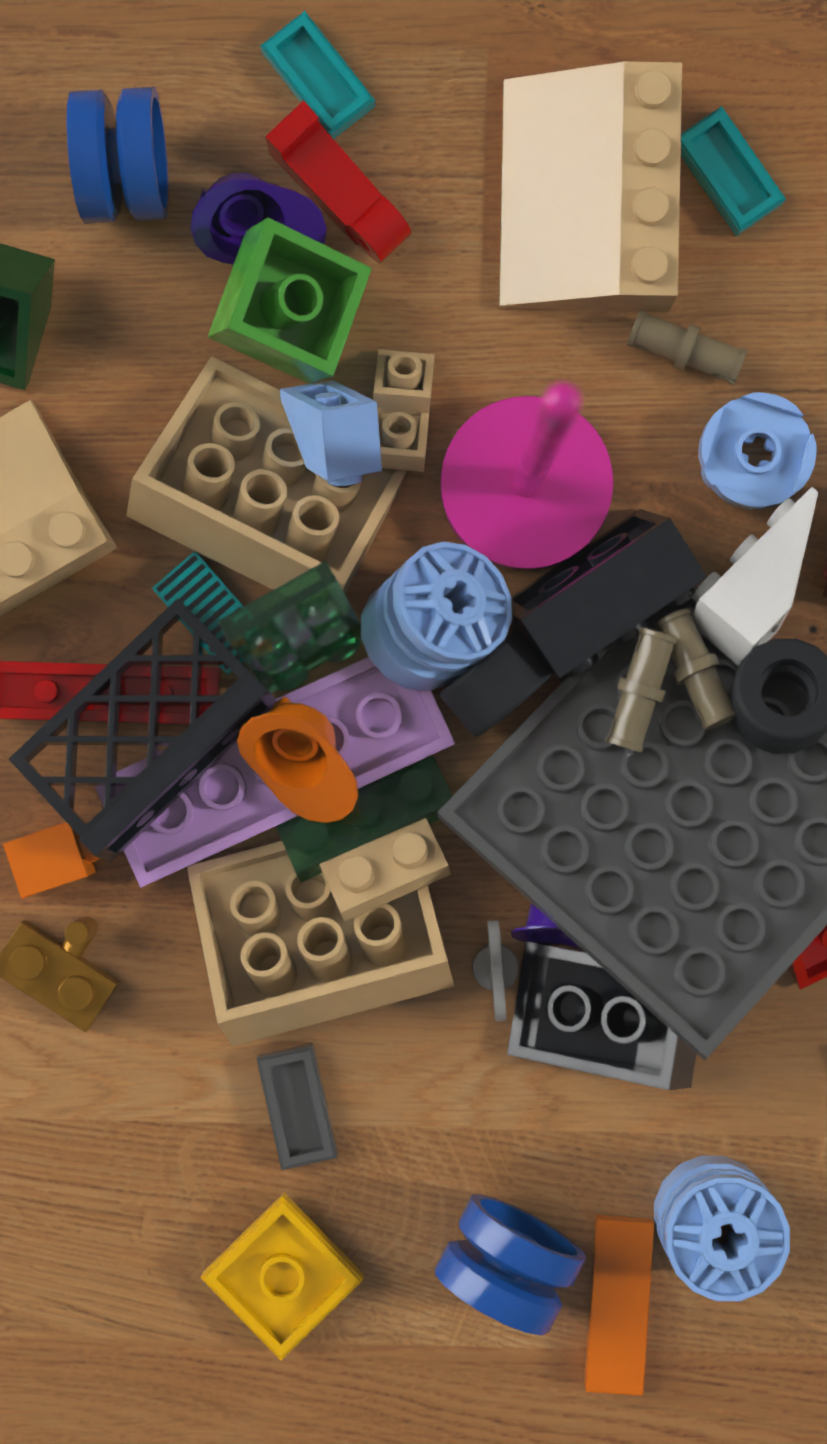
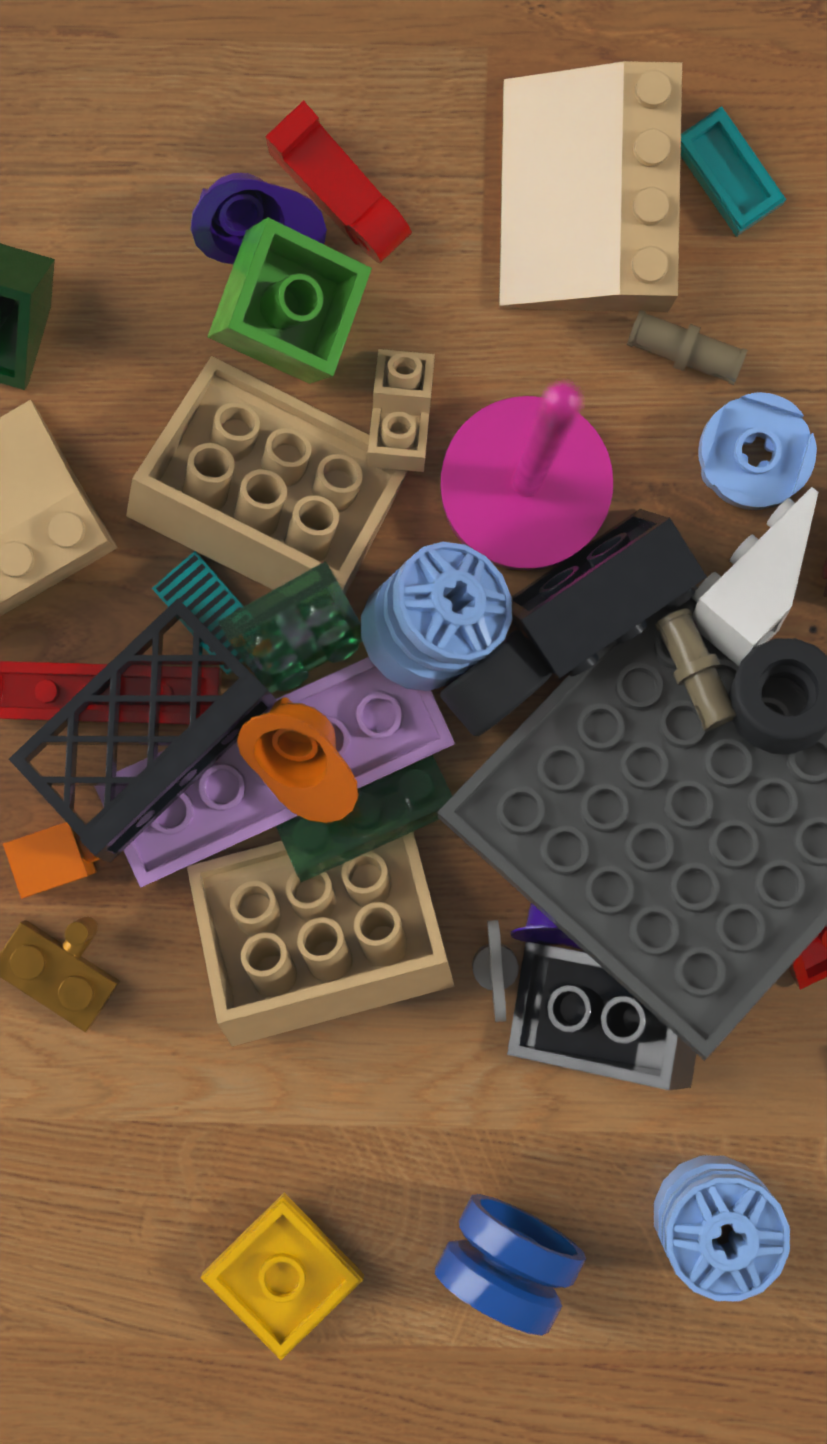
blue wheel [66,86,169,224] -> none
dark grey tile [256,1043,338,1170] -> none
teal tile [260,11,376,139] -> none
light blue slope [280,380,382,486] -> none
tan plate [319,818,451,922] -> none
orange tile [584,1215,654,1396] -> none
dark tan pin [605,627,677,753] -> none

